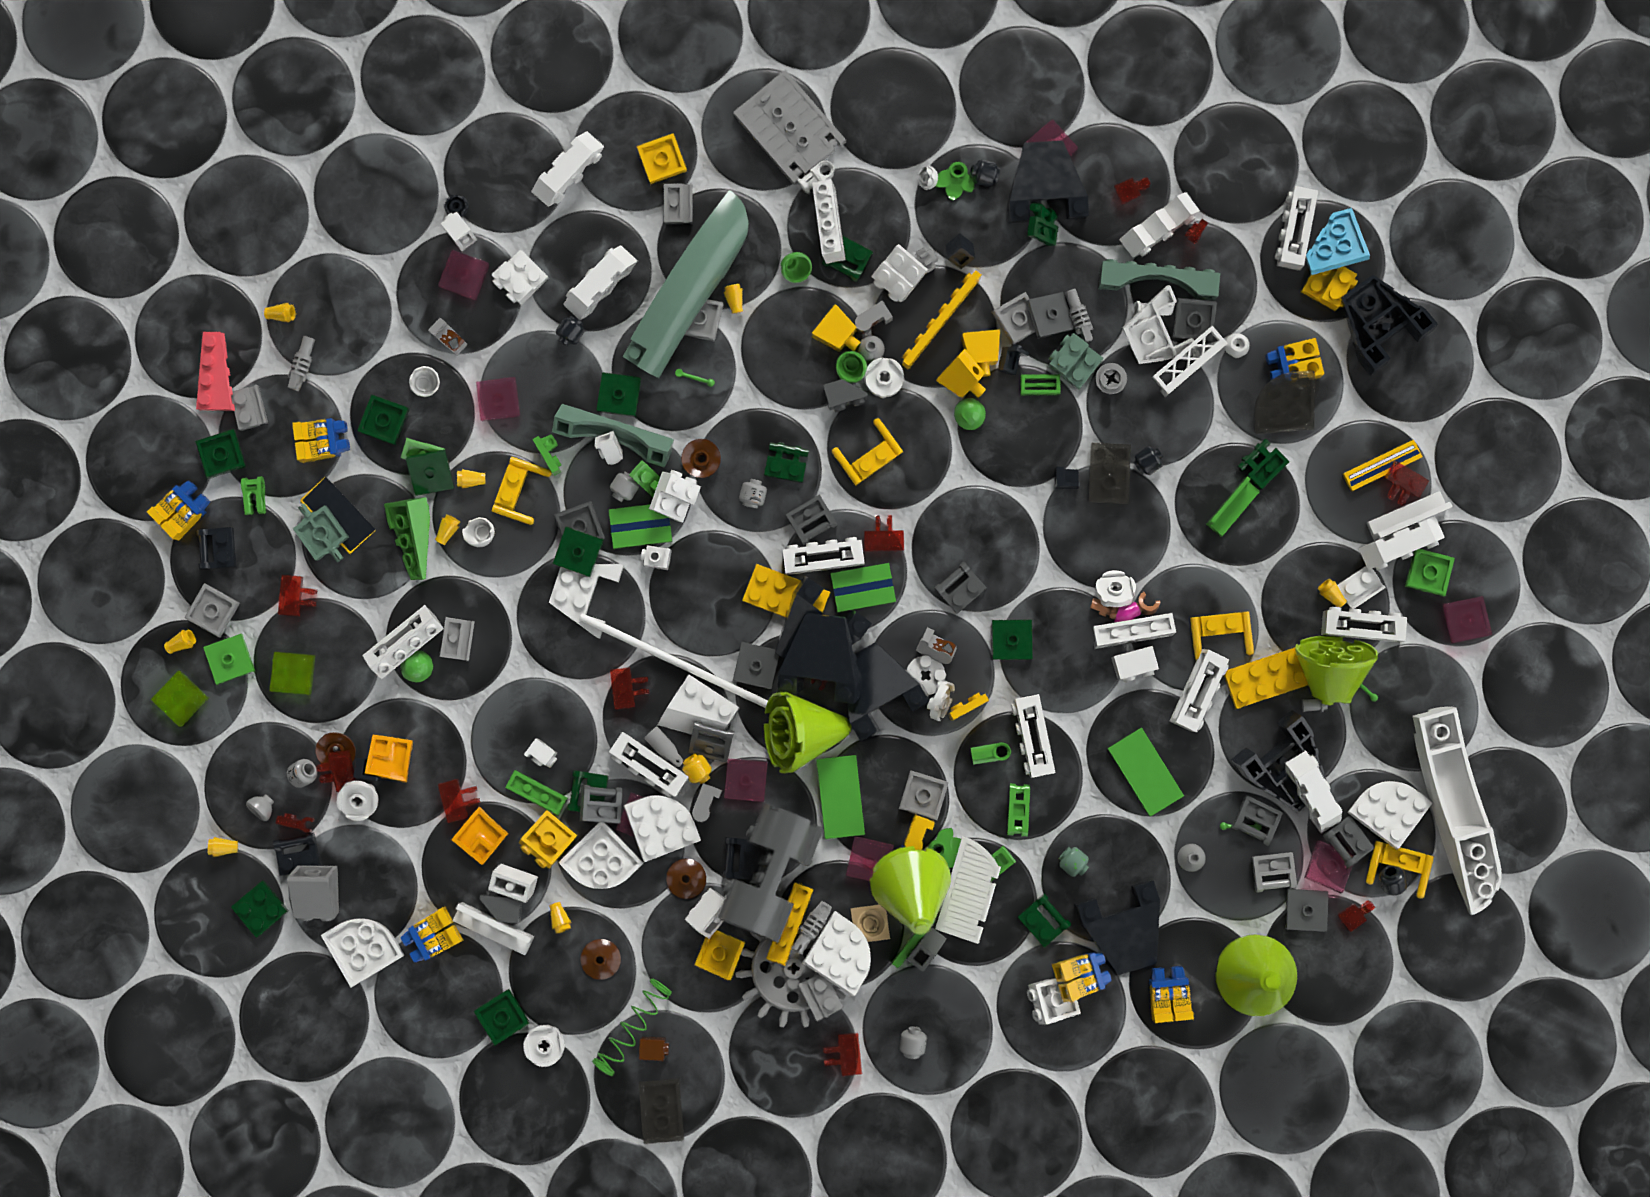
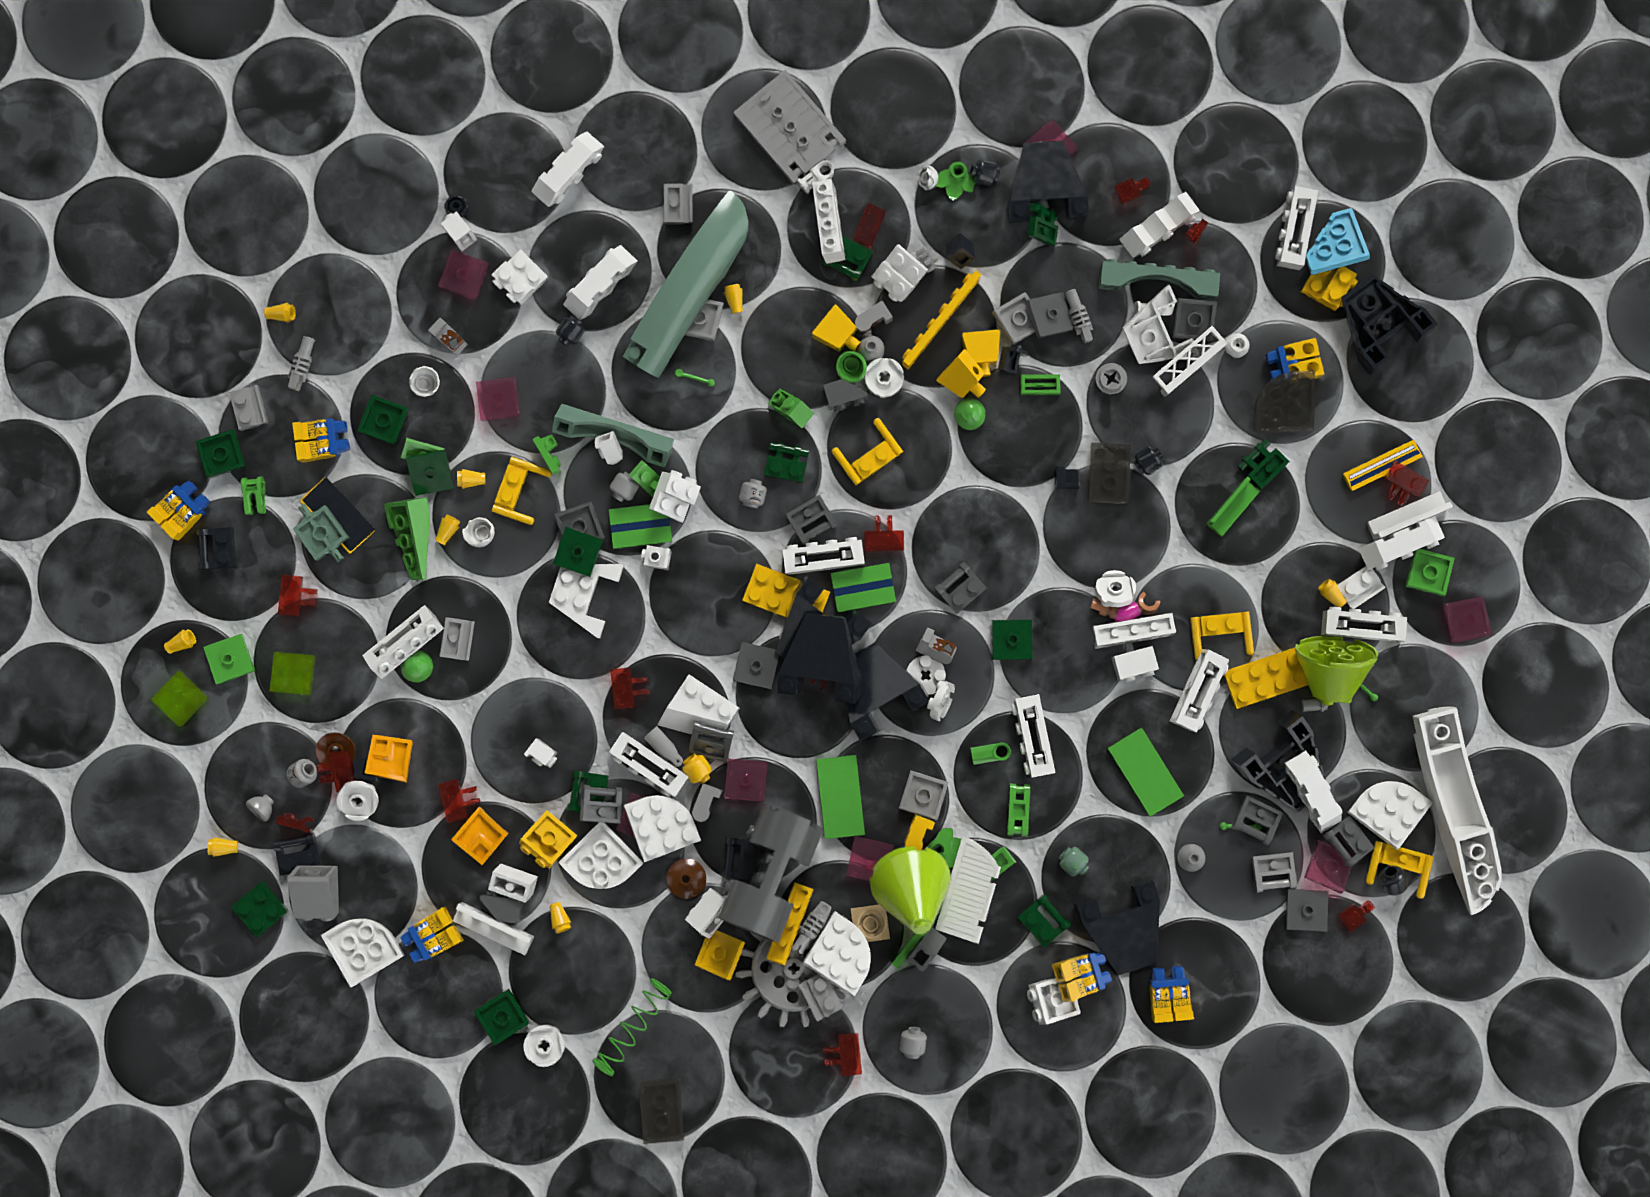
light grey plate [184,583,240,637] -> none
coral wing [196,332,235,411] -> none
bright green tile [505,770,568,816] -> none
white piece [579,613,768,708] -> none
reddish brown dish [581,939,621,980] -> none
dark green plate [596,372,642,417] -> none
yellow plate [637,133,687,184] -> none
reddish brown brick [639,1037,669,1061] -> none
reddish brown dish [681,439,721,478] -> none
lime cone [764,692,852,773] -> none
bright green piece [781,252,812,283] -> none
yellow plate [948,693,989,721] -> none
sand green plate [1048,333,1104,390] -> none
lime cone [1215,934,1297,1016] -> none
none -> bright green slope [768,388,814,428]
none -> clear red tile [853,203,886,247]

